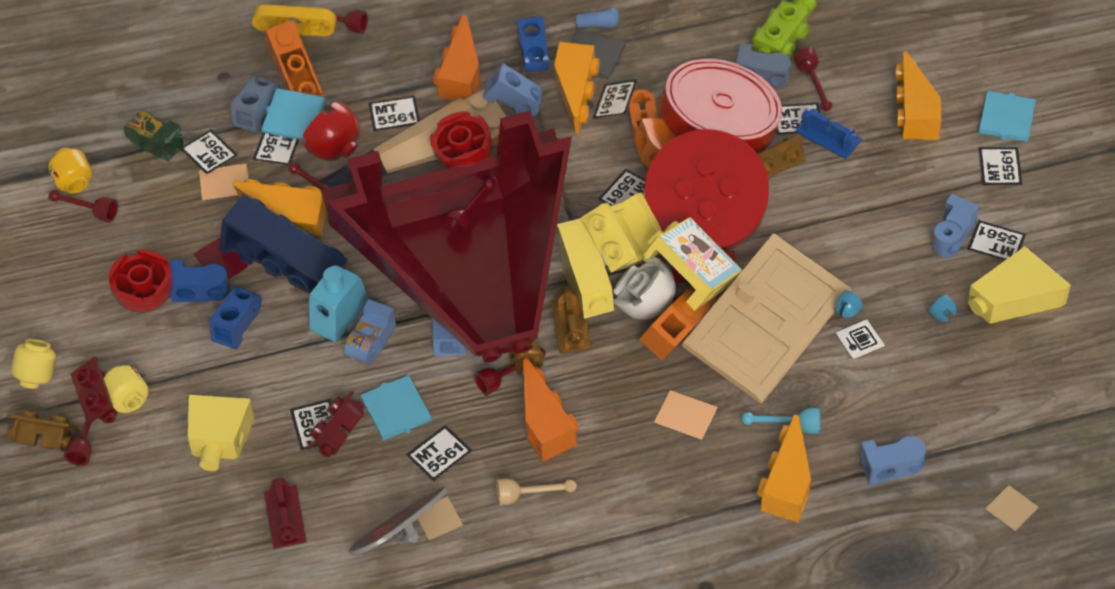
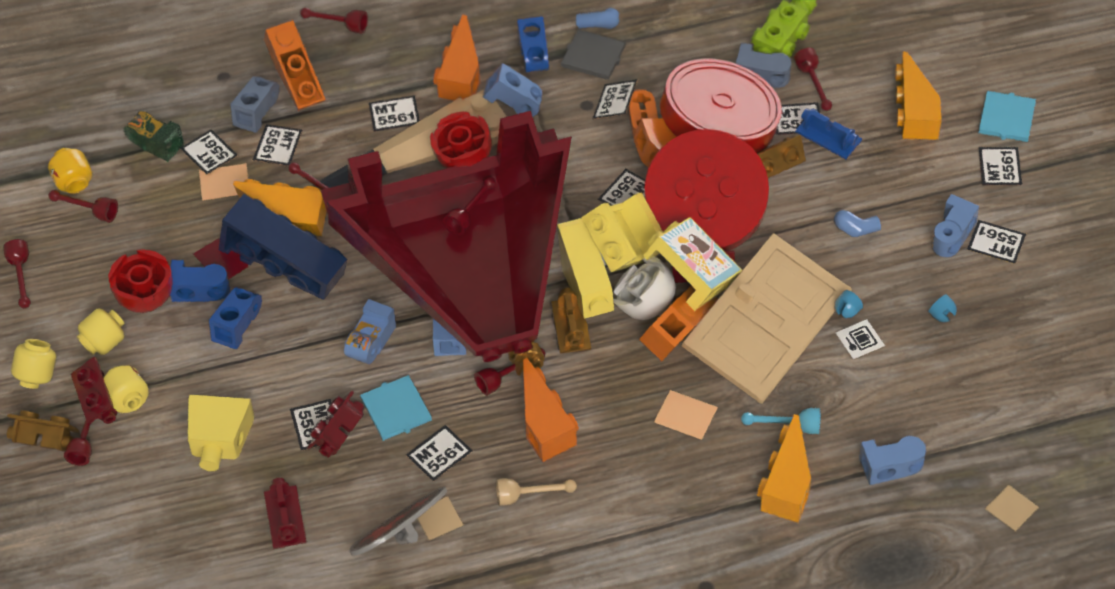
yellow beam [252,4,337,37] -> none
medium azure piece [261,88,326,141] -> none
red cylinder [301,101,360,161] -> none
medium azure torso [309,265,369,343] -> none
light orange slope [554,42,600,134] -> none
light yellow slope [967,246,1071,324] -> none
none -> dark red hinge [3,239,31,309]
none -> light yellow head [76,308,125,355]
none -> medium blue arm [834,210,881,237]

